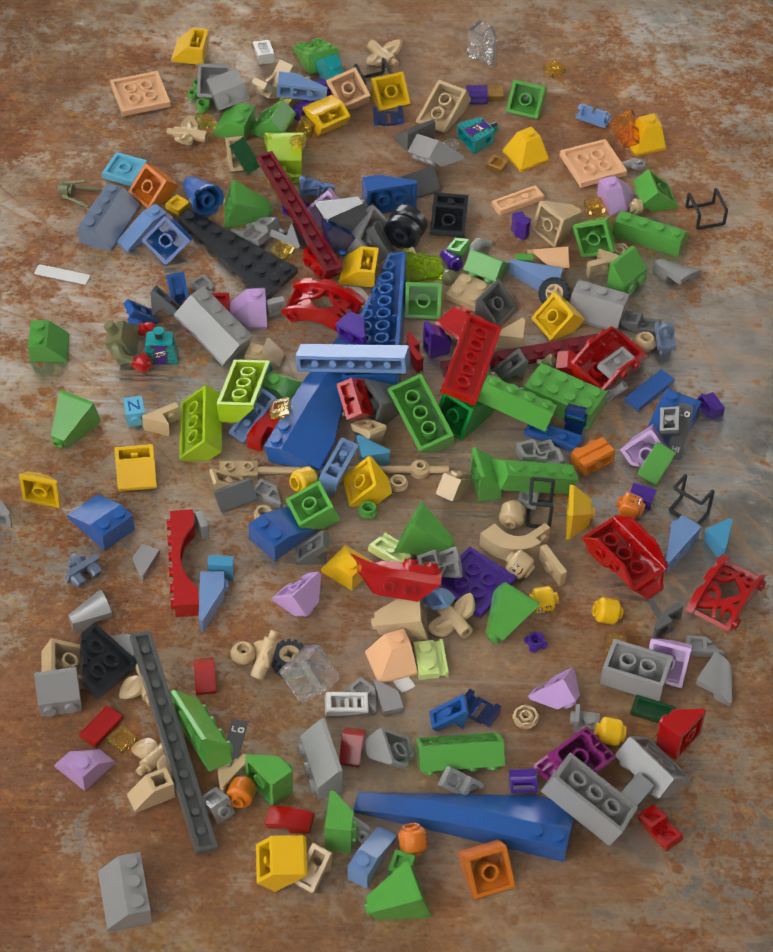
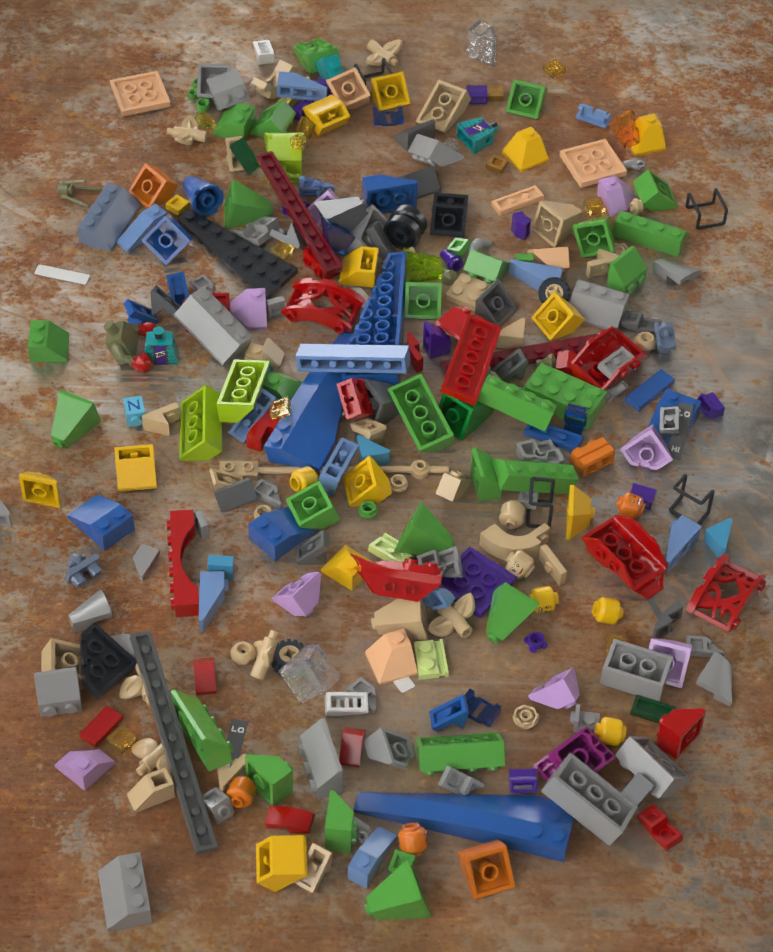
medium azure plate [102,152,147,186] -> none
yellow slope [171,28,210,65] -> none
dark purple slope [336,311,367,345] -> none
light grey tile [374,680,404,716] -> none
bright green slope [637,442,676,485] -> none

